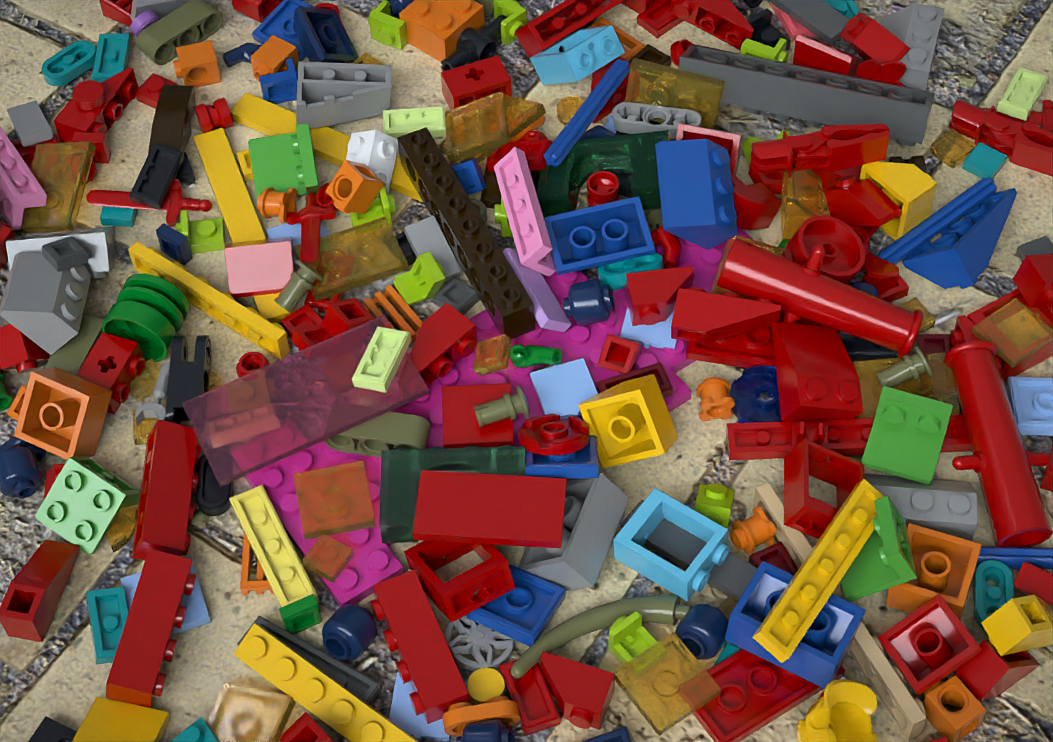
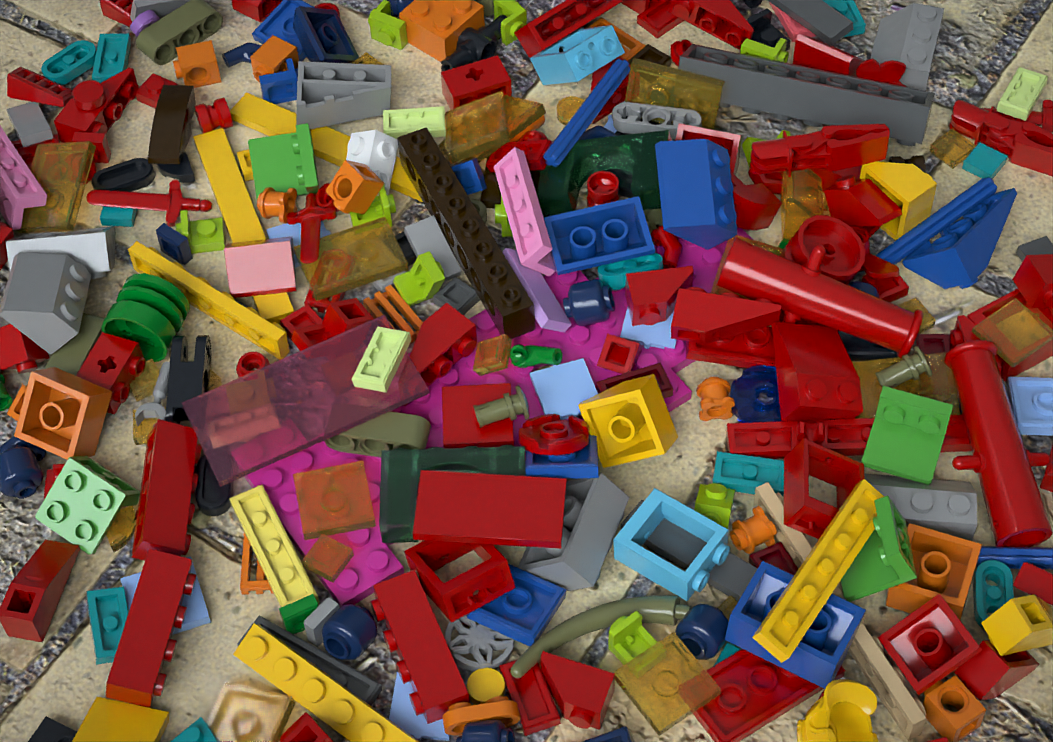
dark grey tile [42,237,88,272] -> none
black plate [129,143,185,210] -> none
olive pin [274,260,324,313] -> none
red slope [839,12,910,64] -> none
none -> red slope [7,67,73,107]
none -> black tile [91,158,155,192]
none -> light grey tile [304,597,339,647]
none -> teal plate [713,451,784,496]

